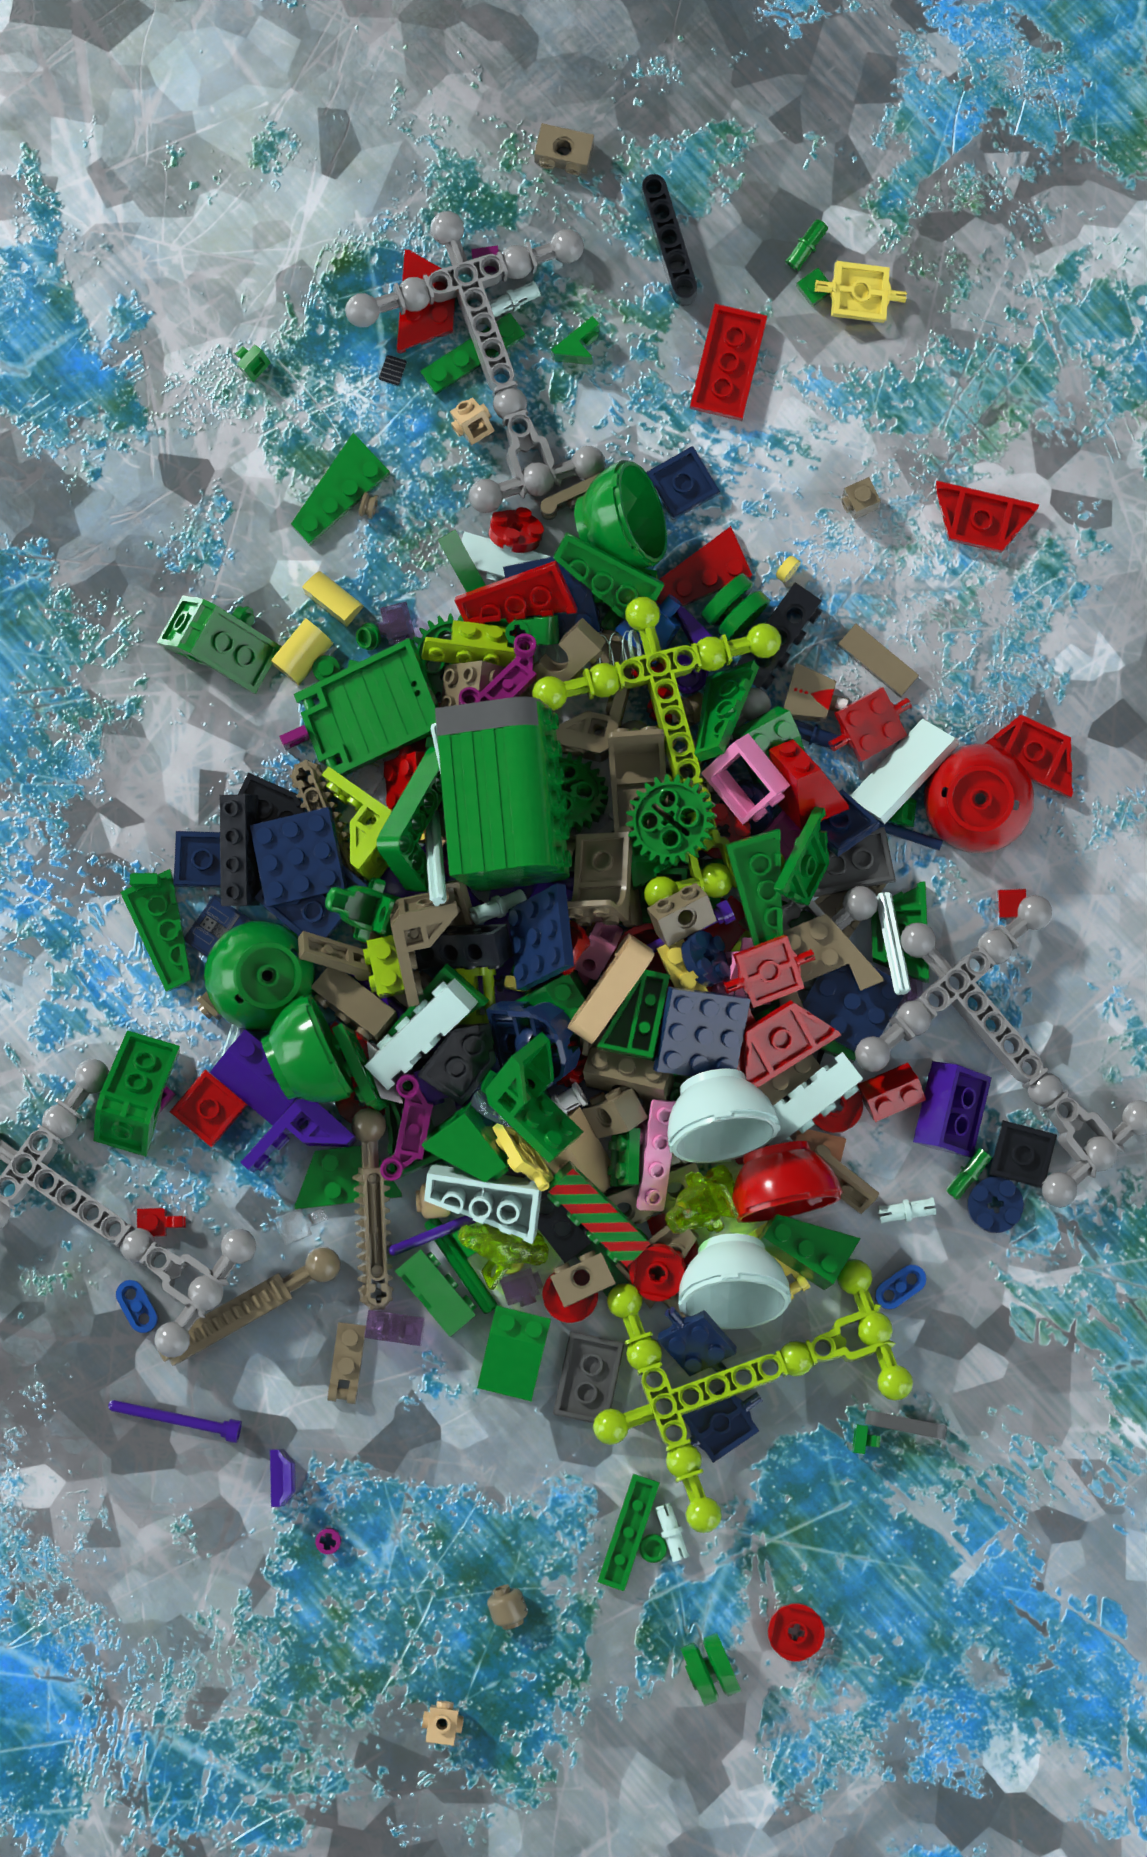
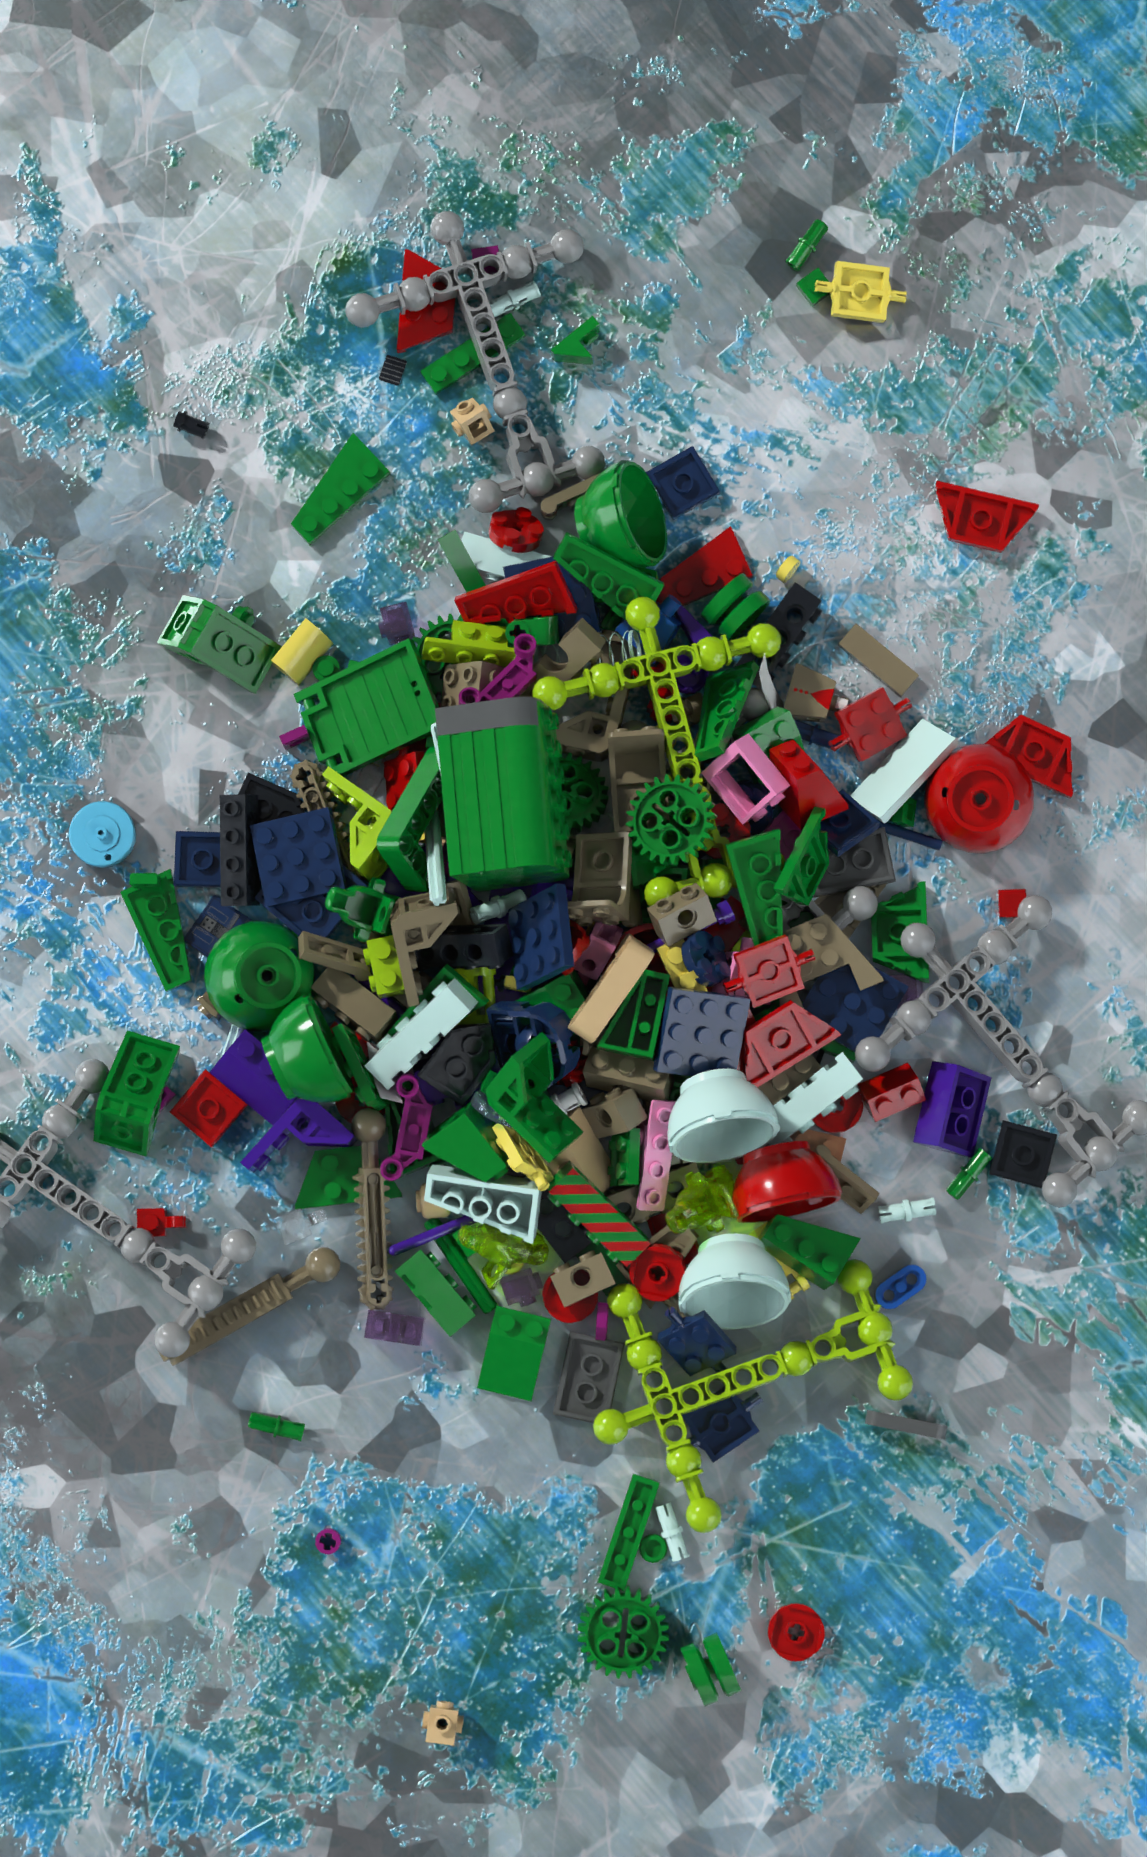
dark purple piece [108,1400,242,1443] -> none
blue plate [116,1280,158,1333] -> none
green tile [235,344,271,382] -> none
dark purple slope [270,1449,296,1507] -> none
light yellow brick [302,571,364,627] -> none
dark tan plate [327,1322,367,1404] -> none
green plate [356,623,381,650] -> none
dark tan bush [359,492,379,519] -> none
dark tan head [487,1585,528,1630] -> none
dark tan brick [534,123,594,175] -> none
black beam [642,174,697,306] -> none
red plate [690,304,767,421] -> none
dark tan brick [841,477,881,520] -> none
green tile [852,1424,881,1454] -> none
light aqua axle [877,892,911,995] -> none
dark blue plate [967,1177,1024,1233] -> none
none -> medium azure wheel [69,801,136,868]
none -> black pin [173,411,210,439]
none -> green axle [248,1412,305,1442]
none -> green gear [577,1585,669,1679]
none -> magenta tile [595,1302,609,1341]
none -> white sticker [759,653,784,710]

